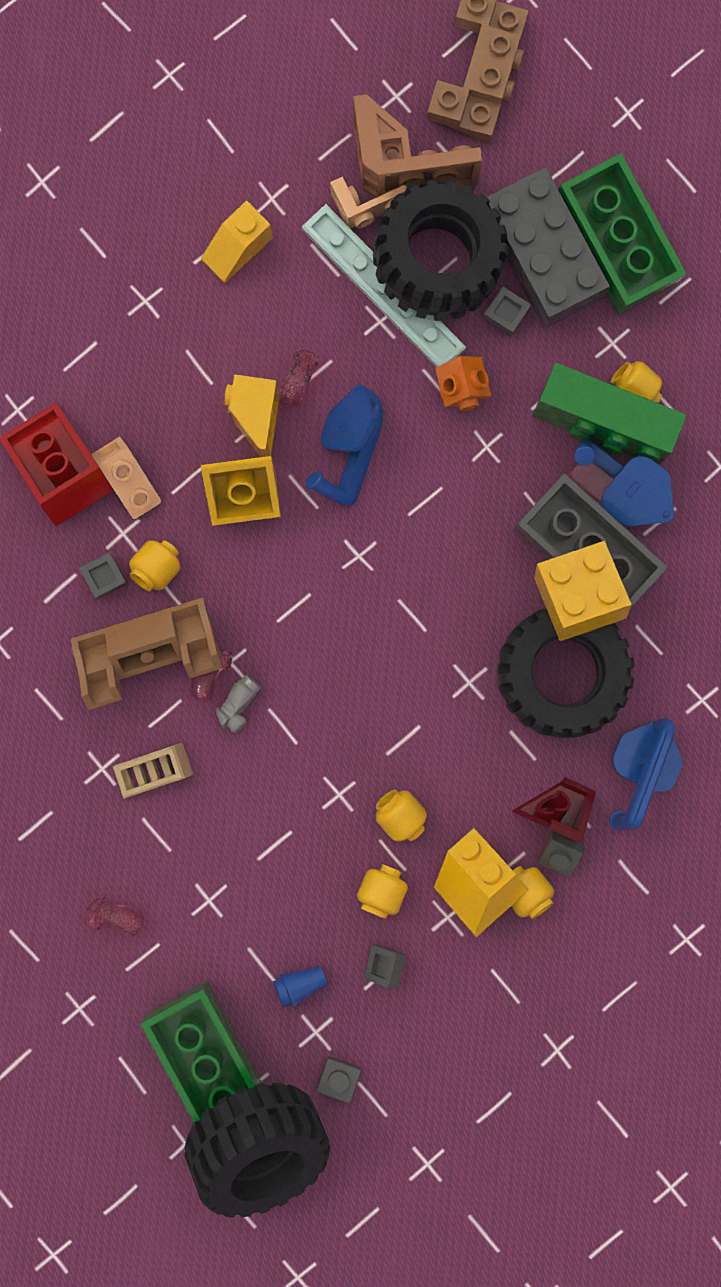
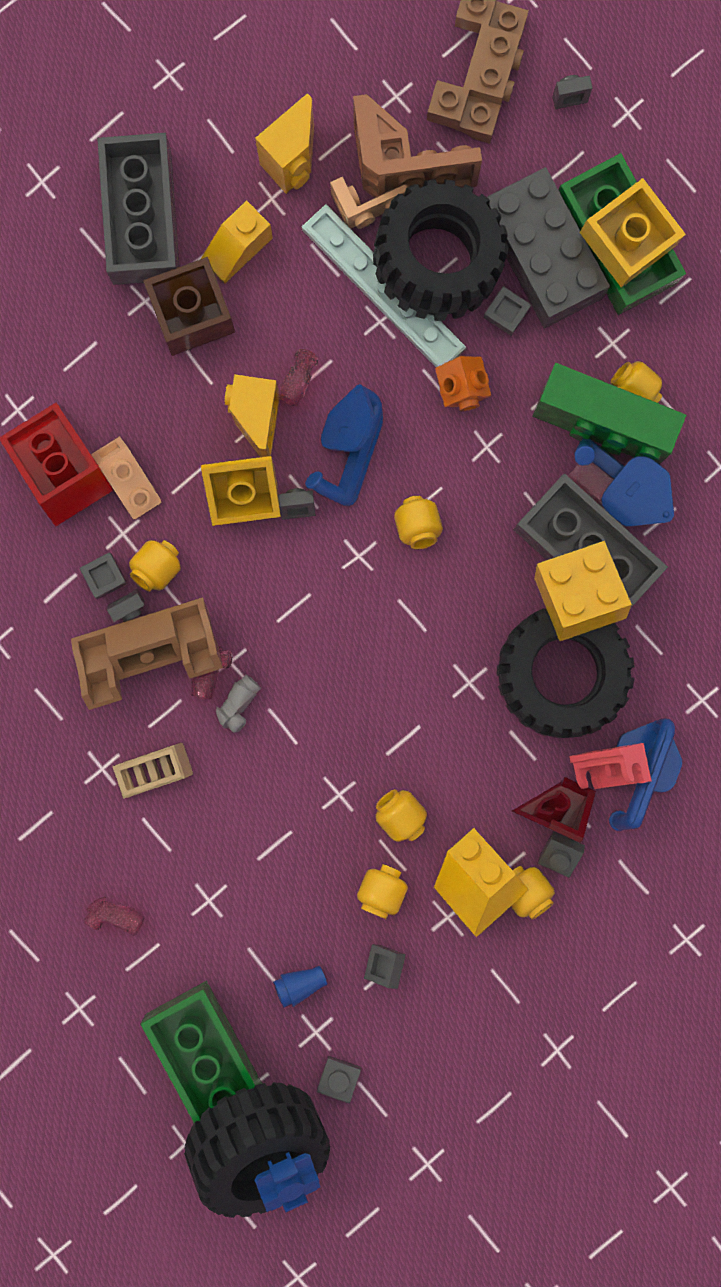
none -> dark grey brick [97,132,180,285]
none -> dark grey plate [107,589,145,622]
none -> reddish brown slope [143,257,235,356]
none -> yellow slope [255,93,314,194]
none -> blue piece [255,1152,320,1213]
none -> dark grey plate [278,488,316,520]
none -> yellow head [394,496,443,549]
none -> dark grey plate [552,75,593,109]
none -> coral hinge [569,743,651,789]
none -> yellow brick [579,178,686,288]

